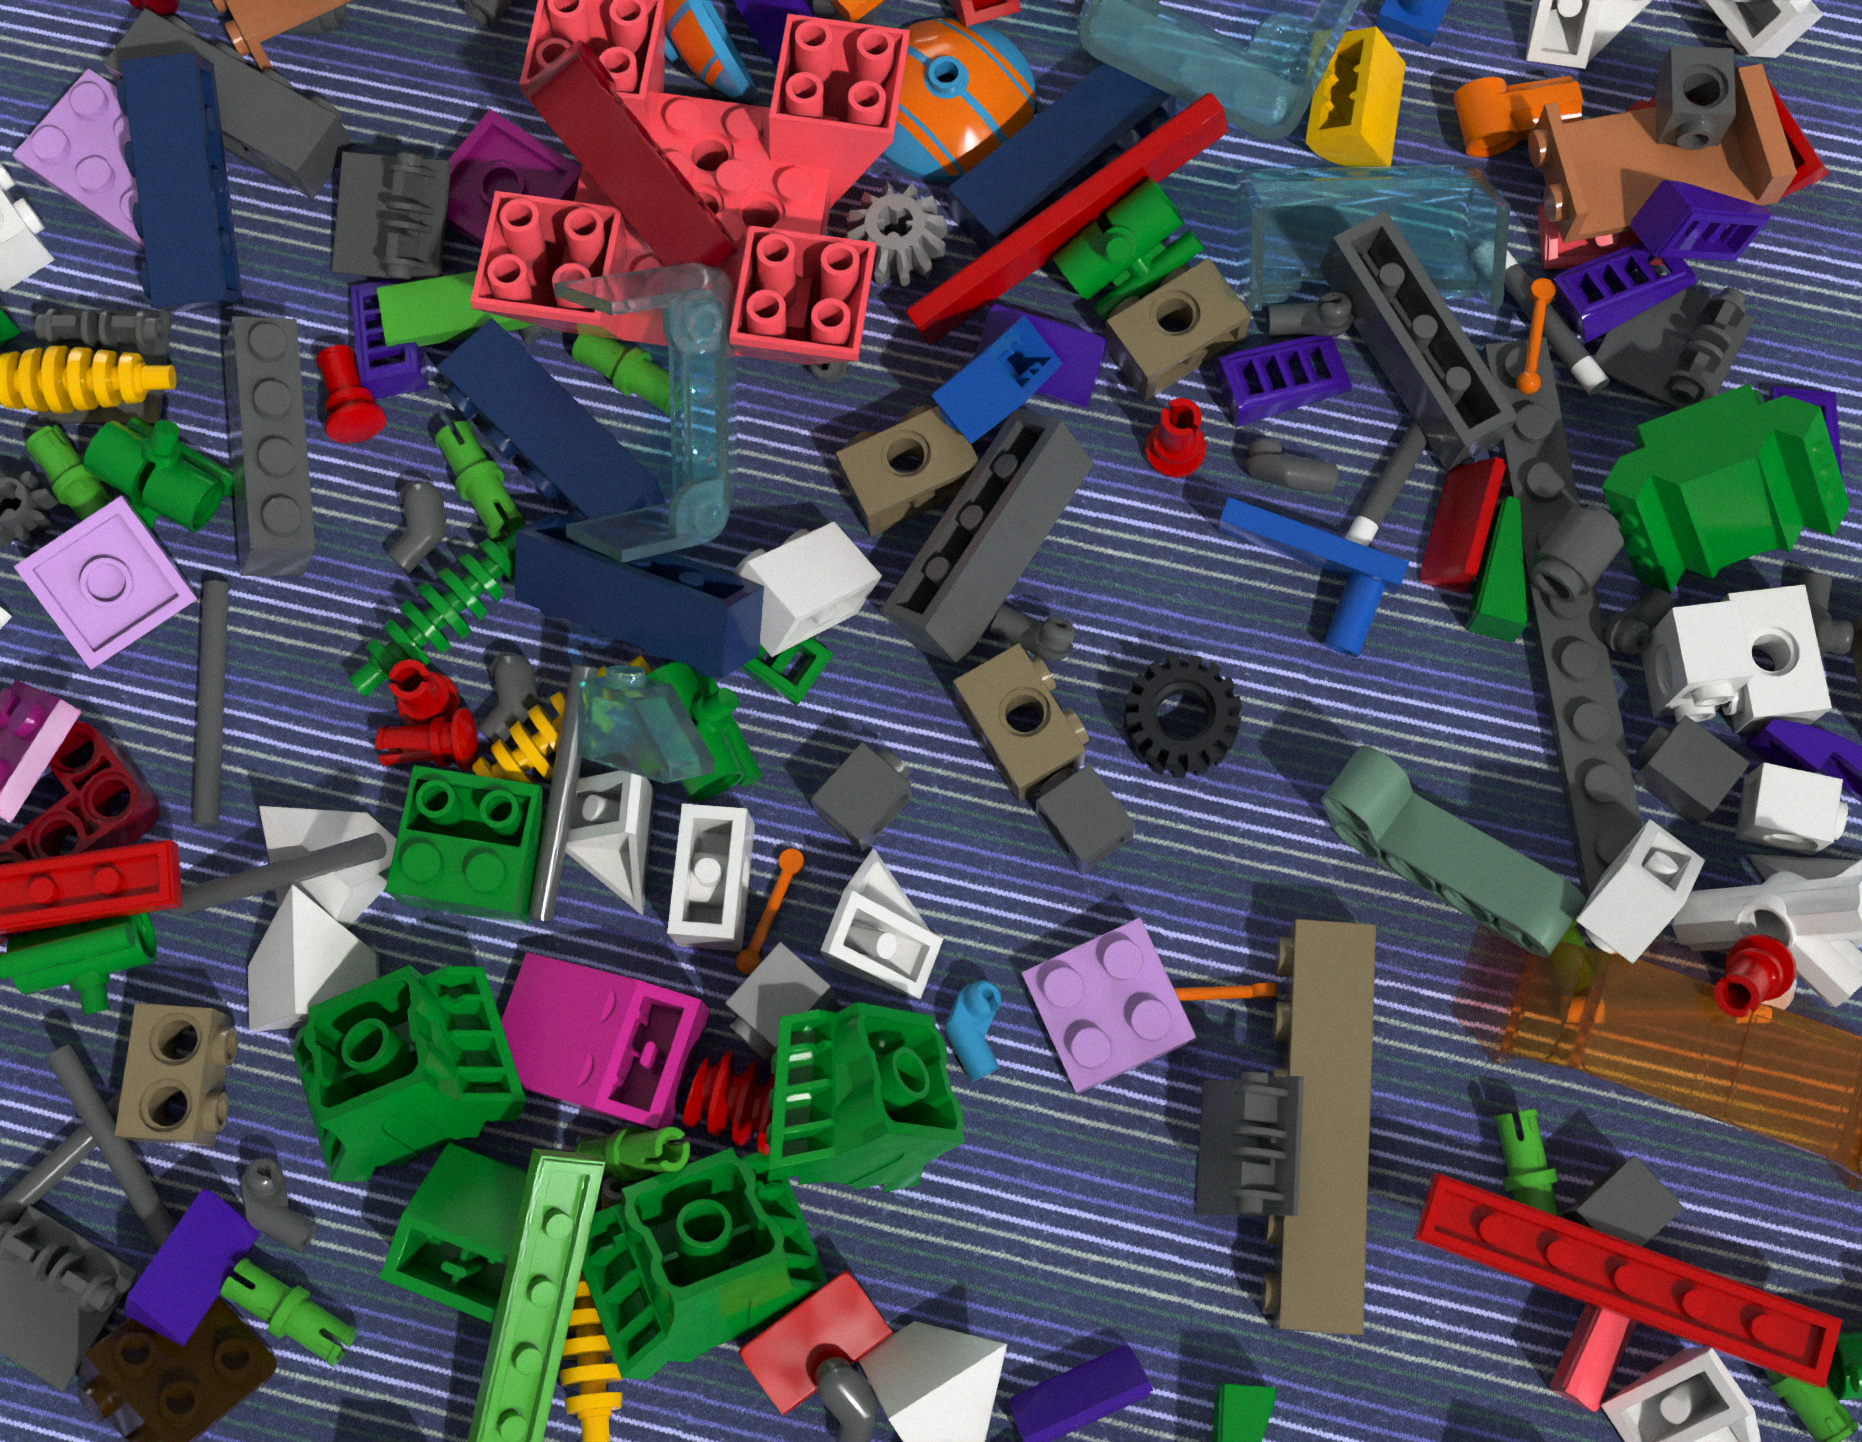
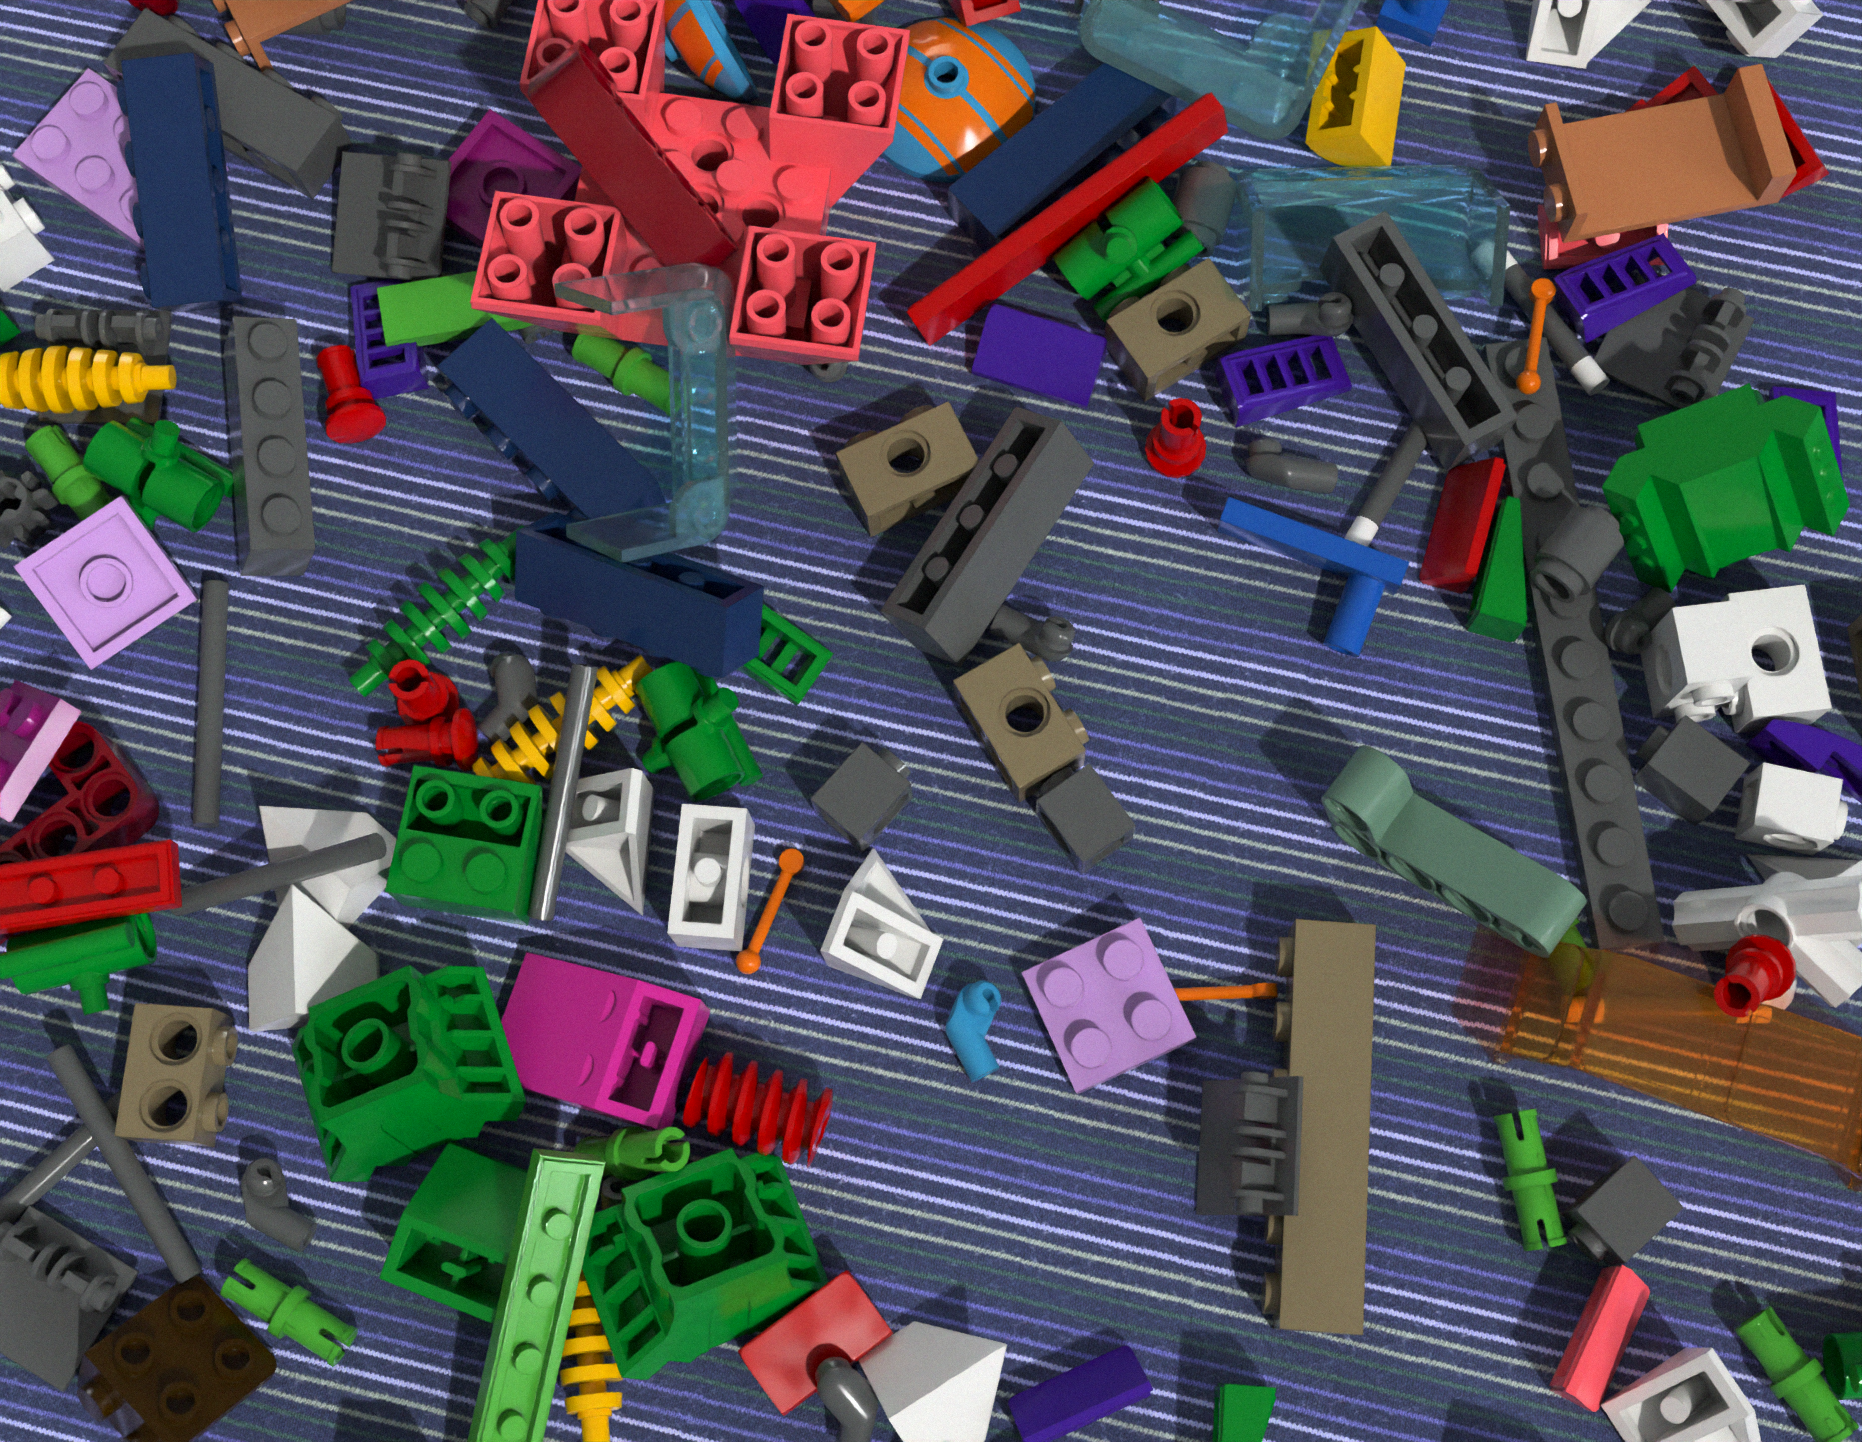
dark purple slope [124,1187,260,1347] -> none
dark grey arm [386,480,447,574] -> none
bright green pin [434,421,526,542] -> none
clear light blue slope [578,665,714,783] -> none
light grey brick [725,942,840,1062] -> none
white brick [734,522,882,657] -> none
green slope [766,1002,965,1193] -> none
light grey gear [845,181,947,289] -> none
blue brick [931,315,1063,444] -> none
black tyre [1123,654,1242,778] -> none
red tile [1412,1172,1843,1388] -> none
orange piece [1453,75,1583,158] -> none
white brick [1576,819,1705,964] -> none
dark purple slope [1631,180,1772,262] -> none
dark grey brick [1655,46,1736,150] -> none
dark grey arm [1798,573,1854,656] -> none
none -> dark grey brick [1166,161,1238,258]

